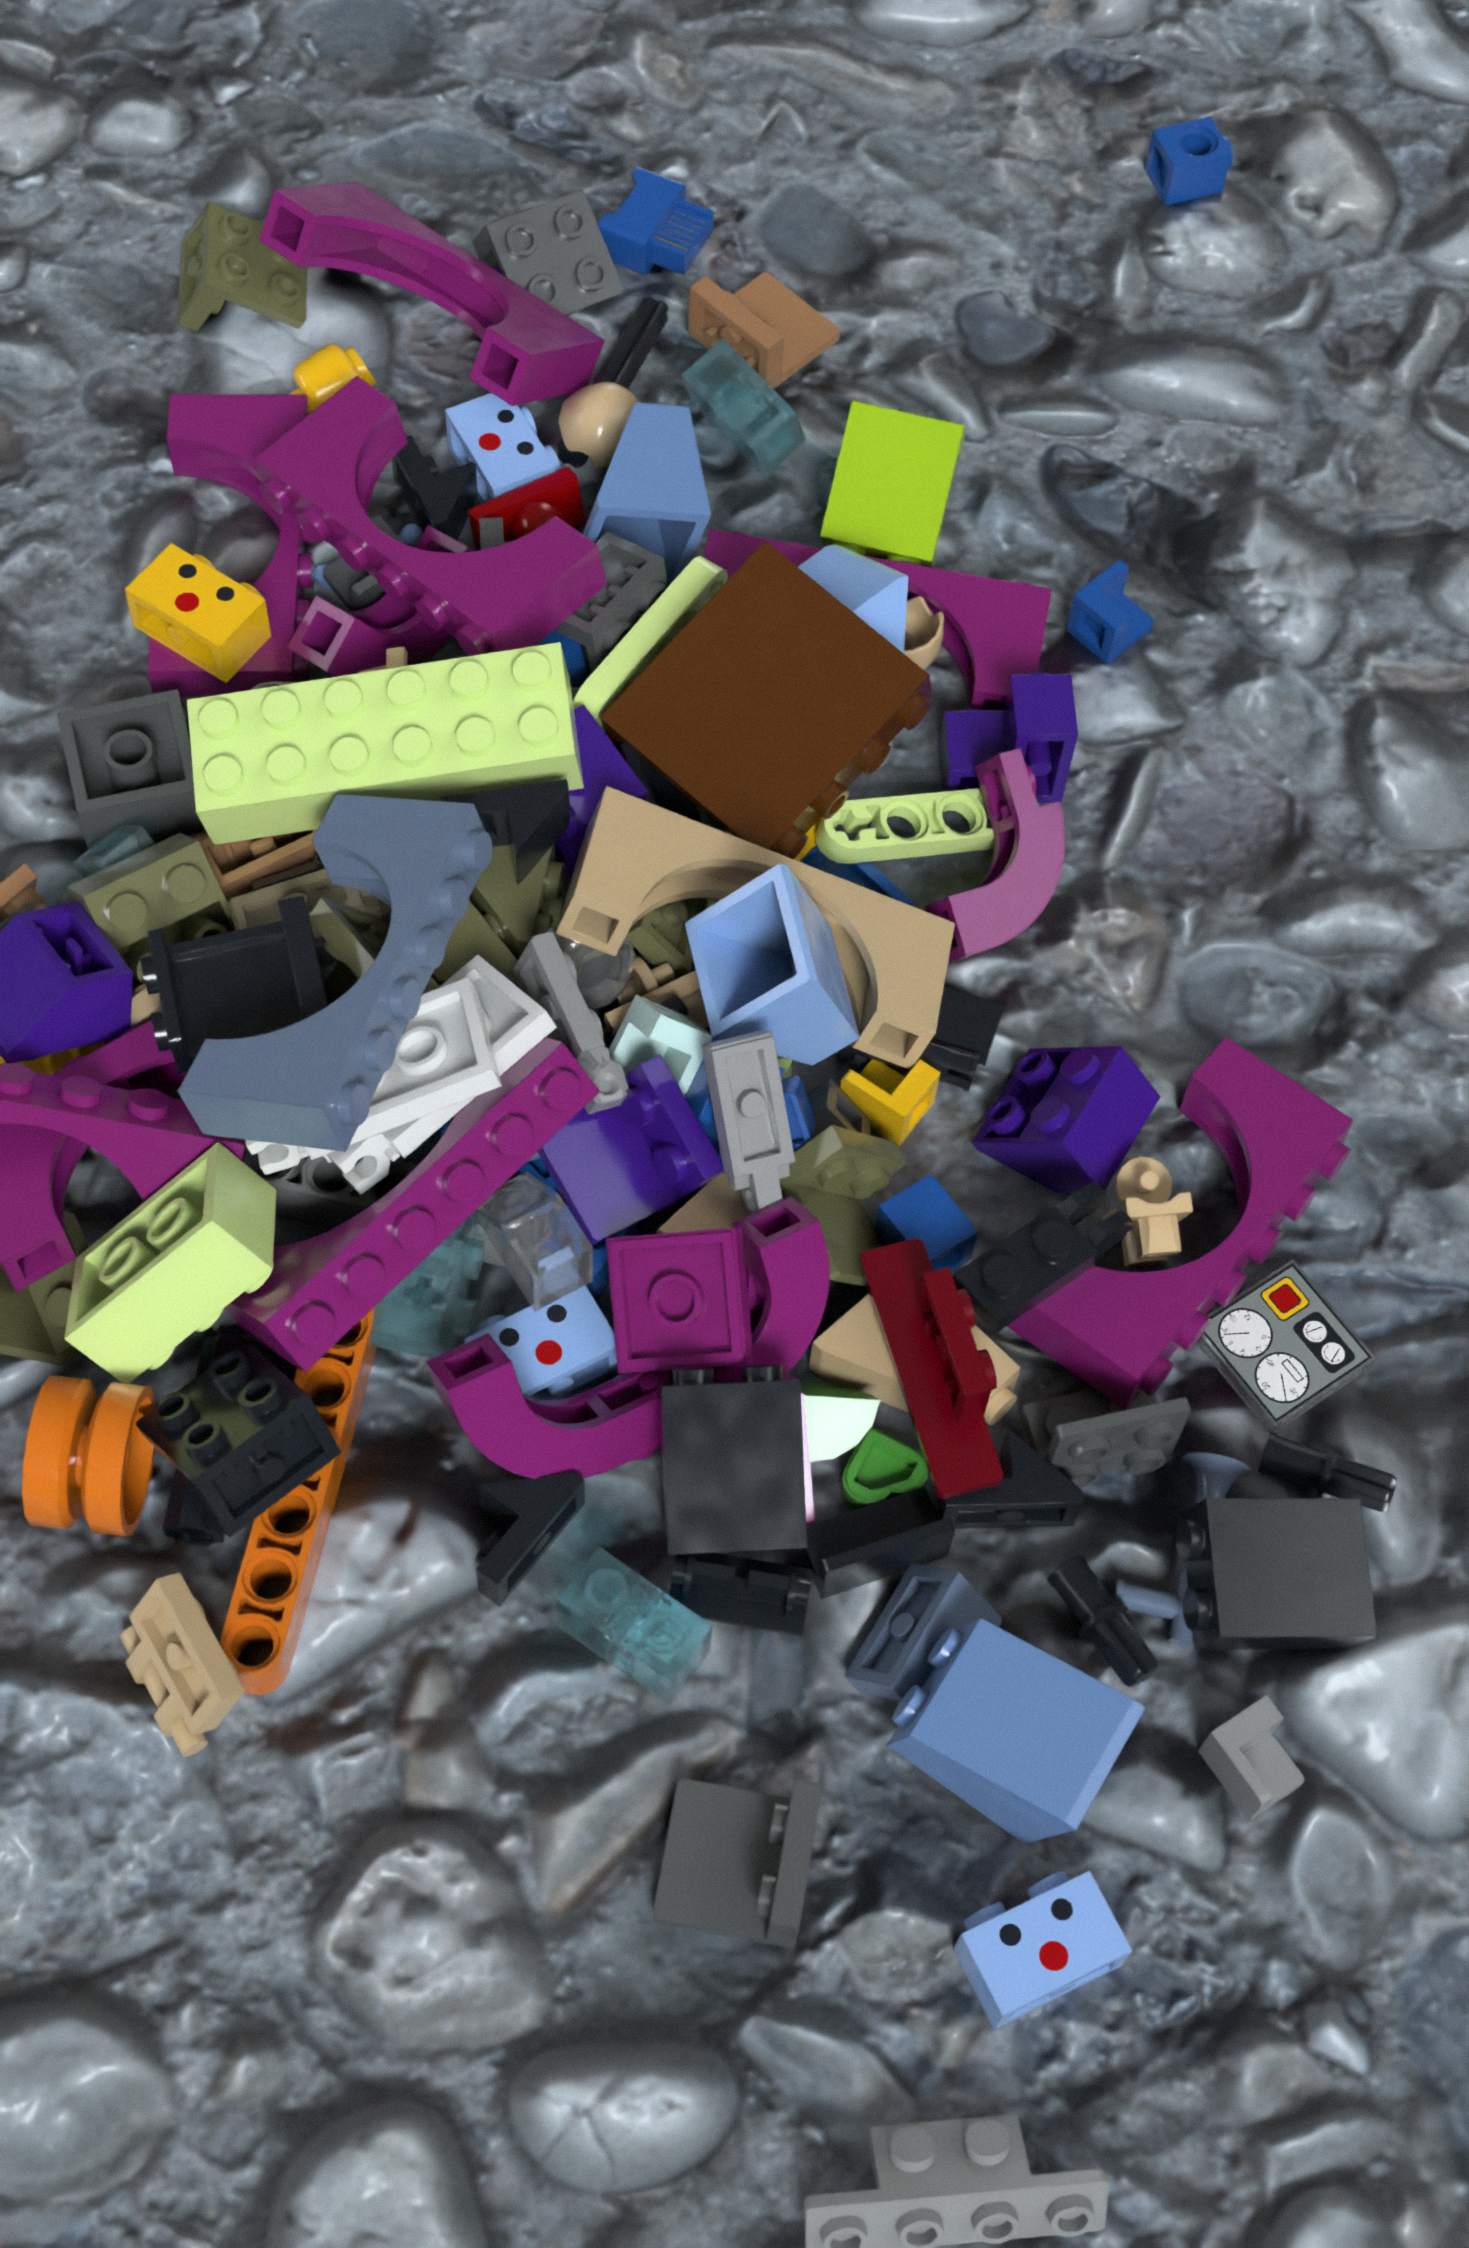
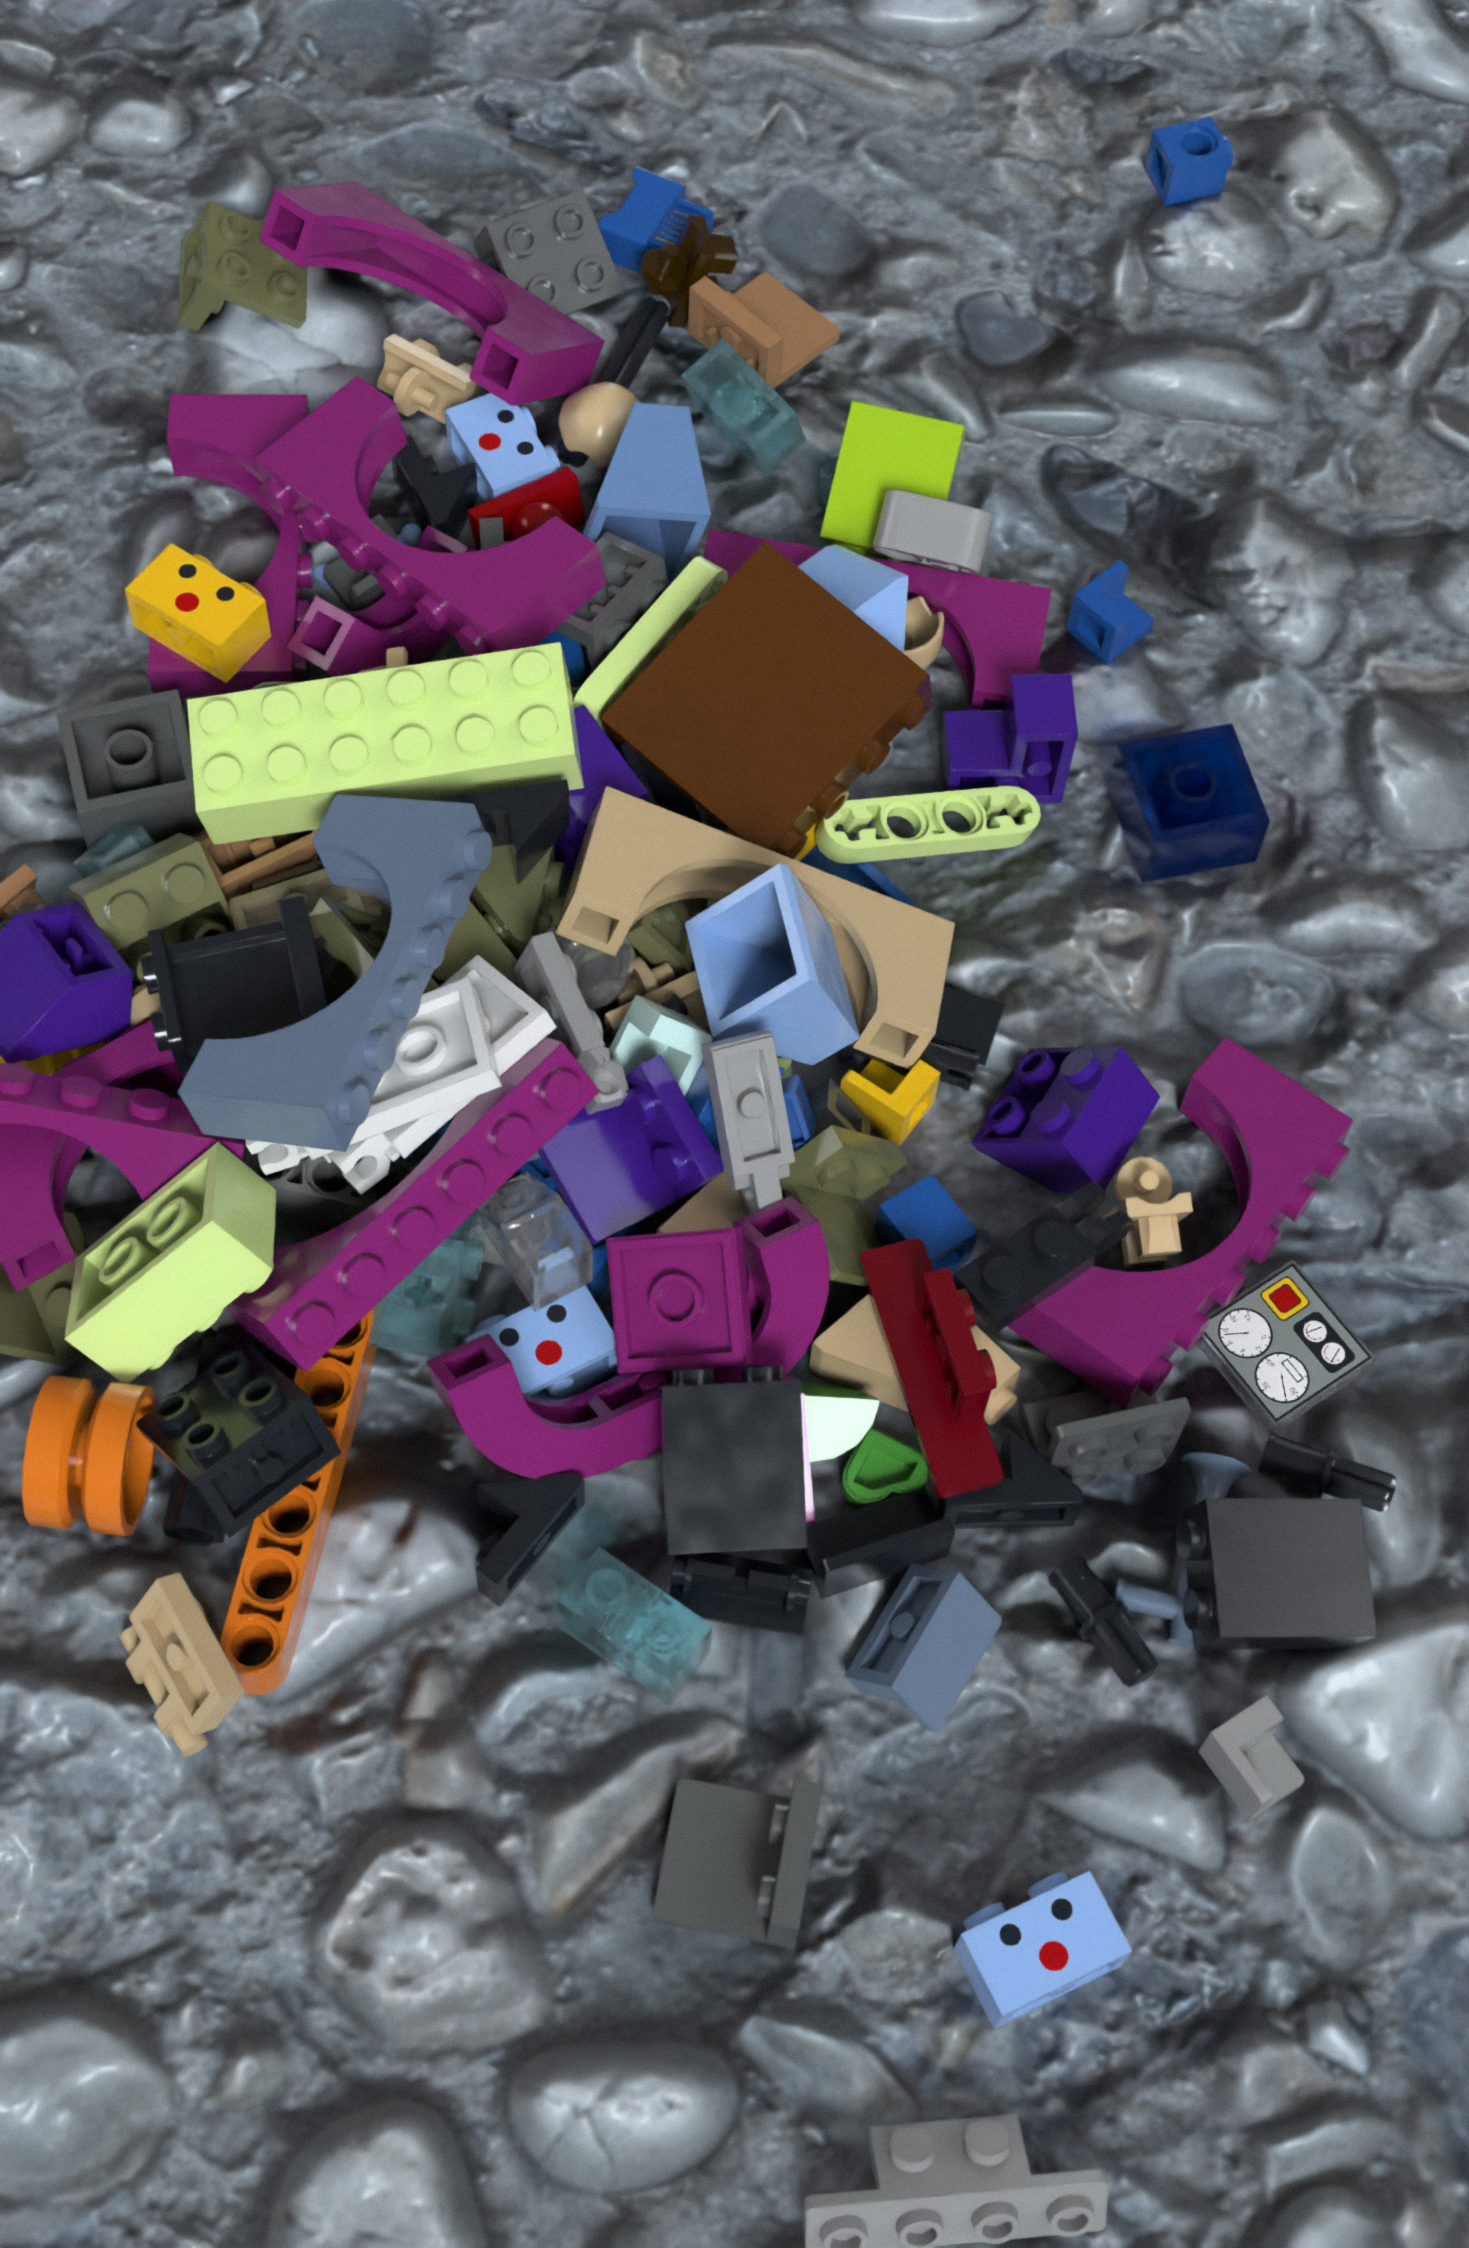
yellow head [289,343,376,414] -> none
medium blue slope [887,1618,1146,1844] -> none
magenta arch [924,748,1065,963] -> none
none -> tan hips [377,334,481,424]
none -> dark brown hips [640,214,738,328]
none -> light grey beam [872,490,993,575]
none -> clear blue brick [1107,723,1270,883]

